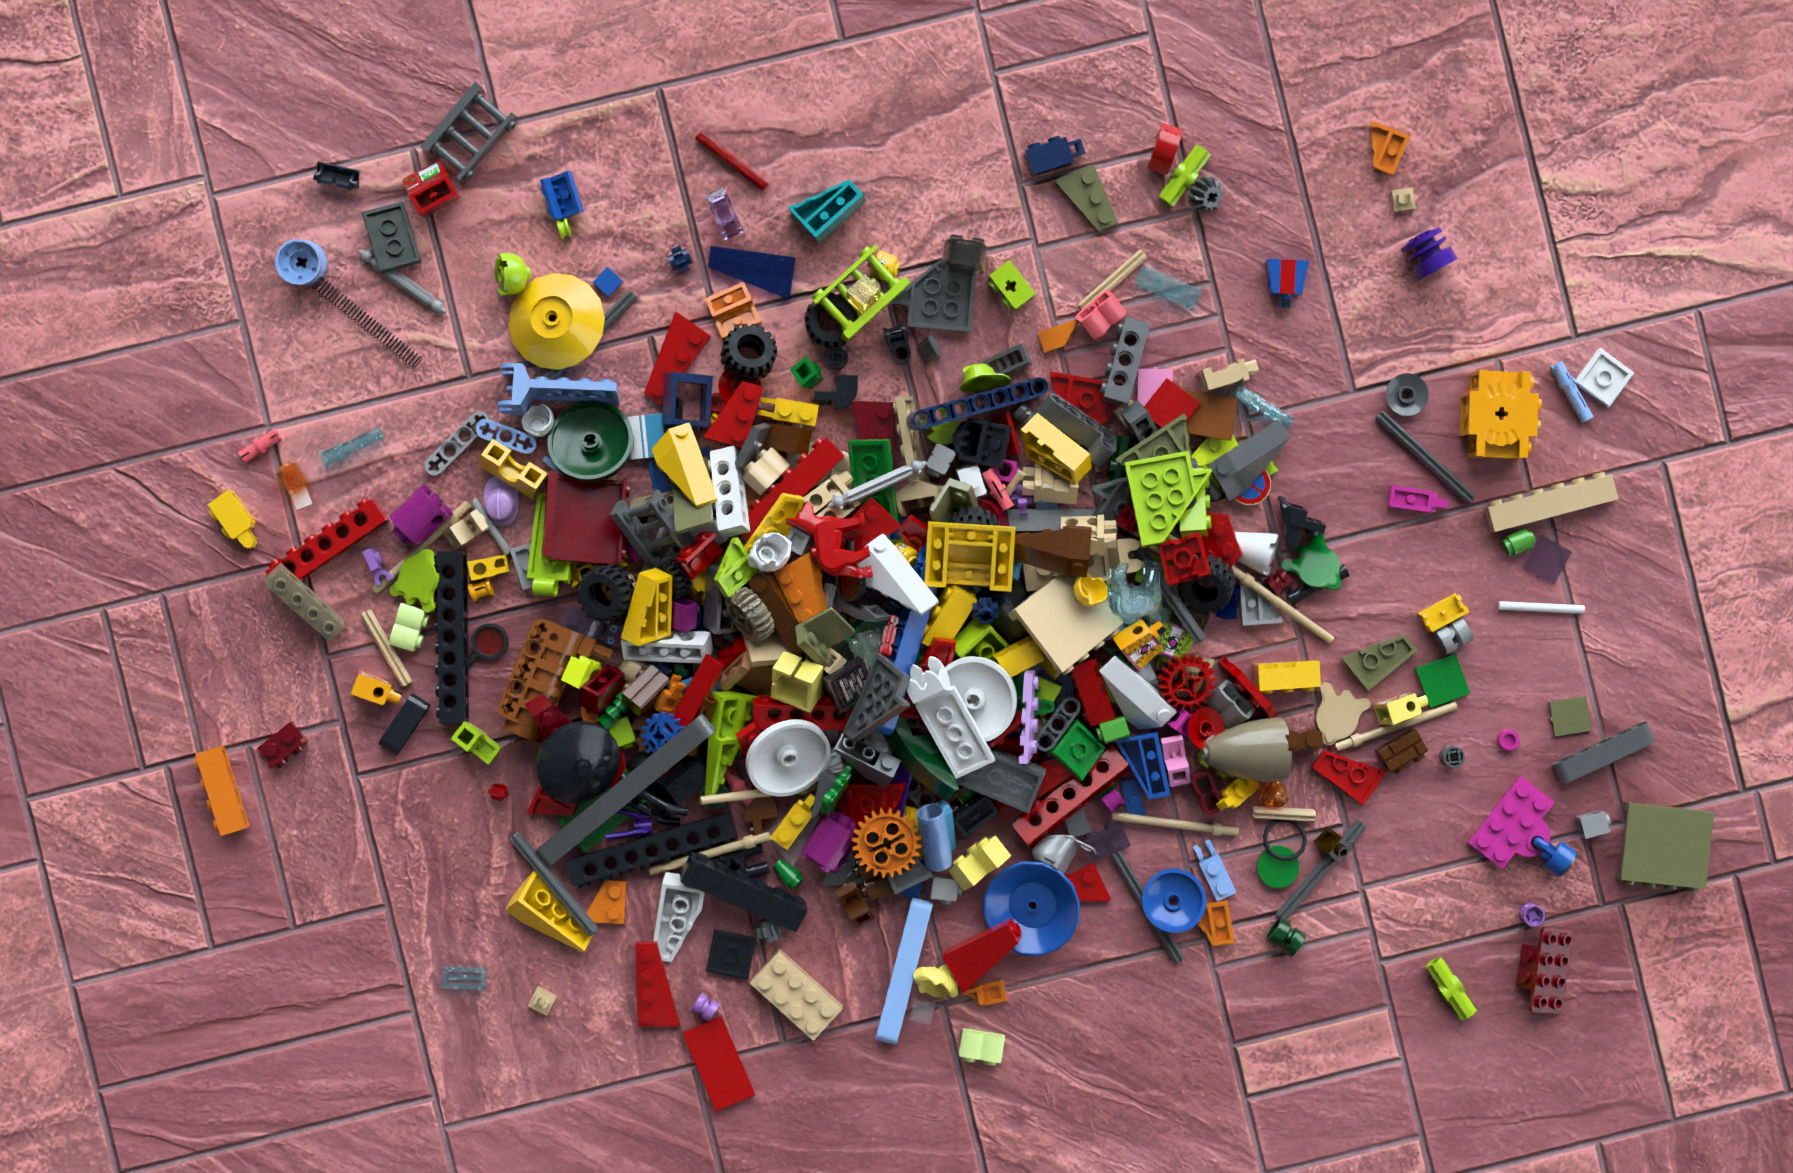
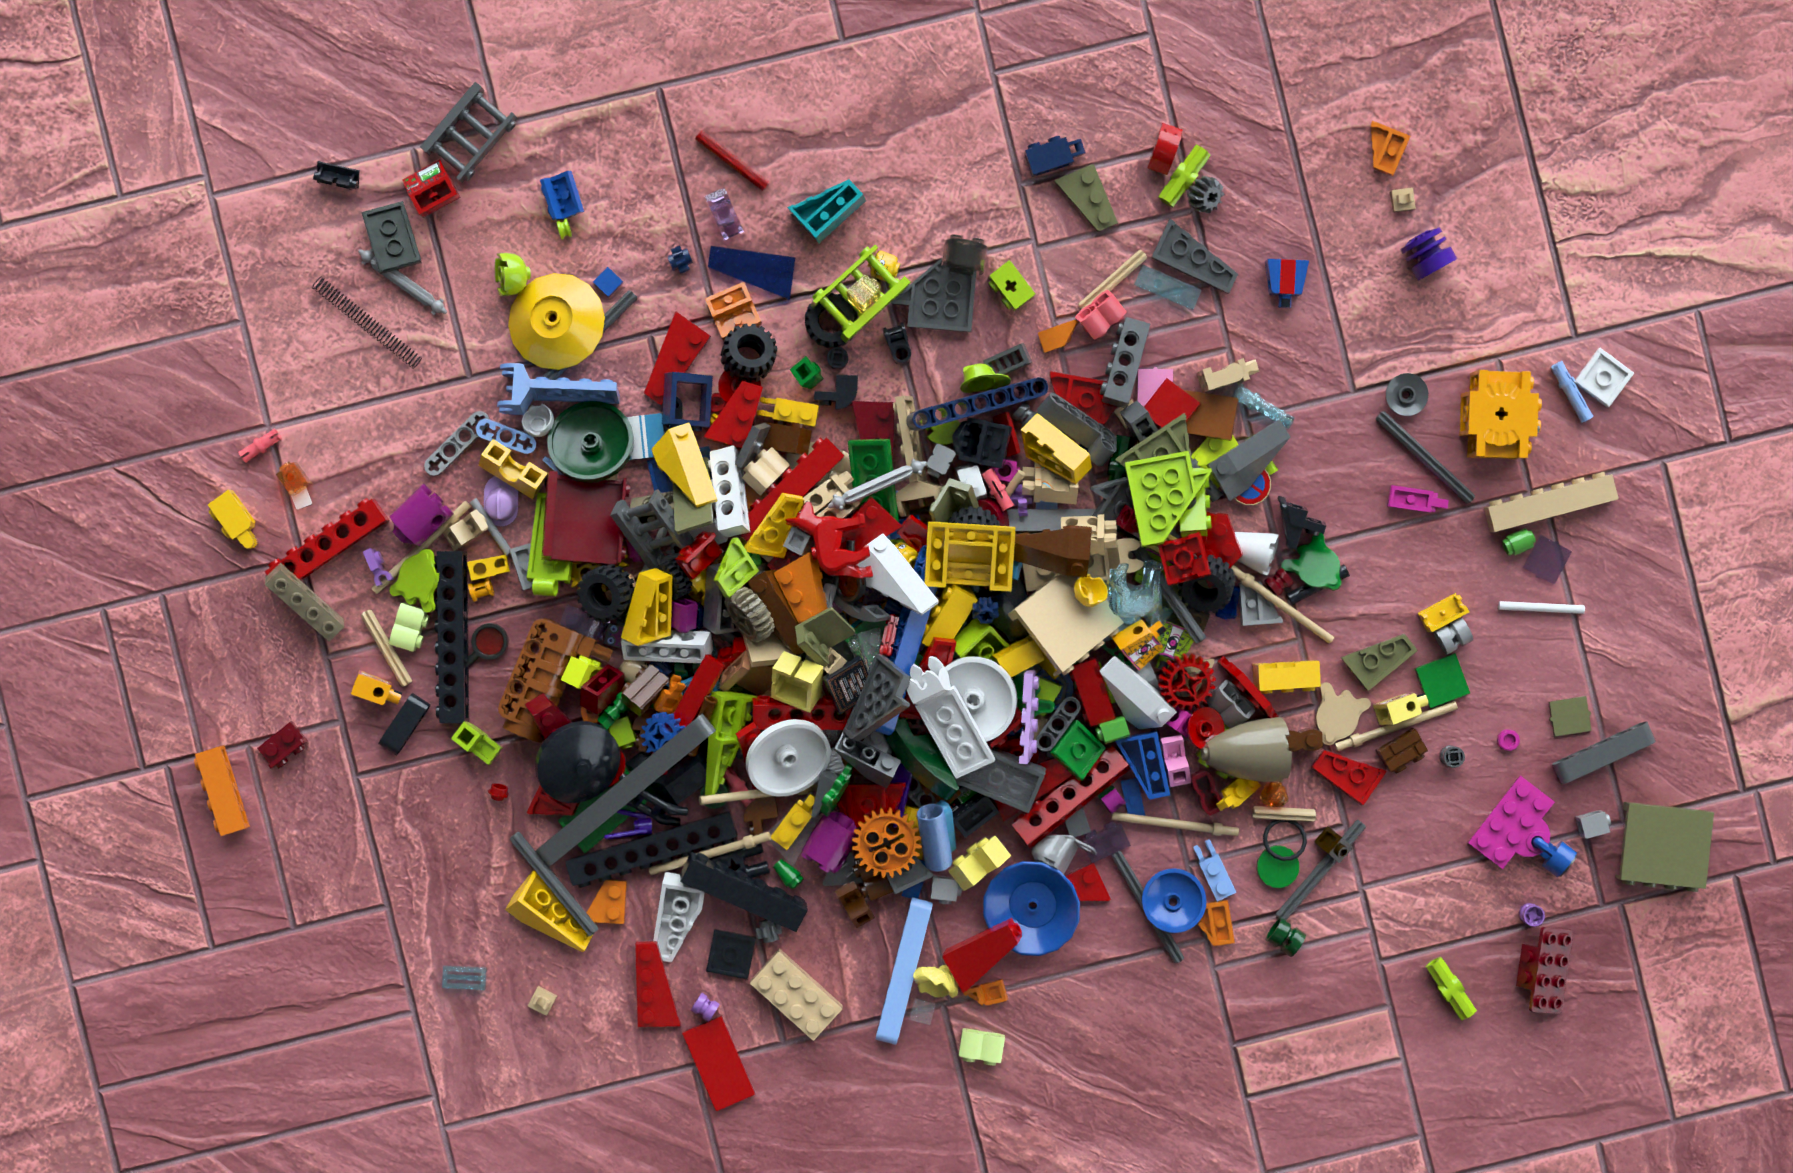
light blue wheel [275,239,328,285] -> none
clear light blue pin [319,426,385,468] -> none
white hair [748,533,792,572] -> none
dark grey slope [917,335,941,364] -> none
none -> dark grey wing [1151,219,1238,294]

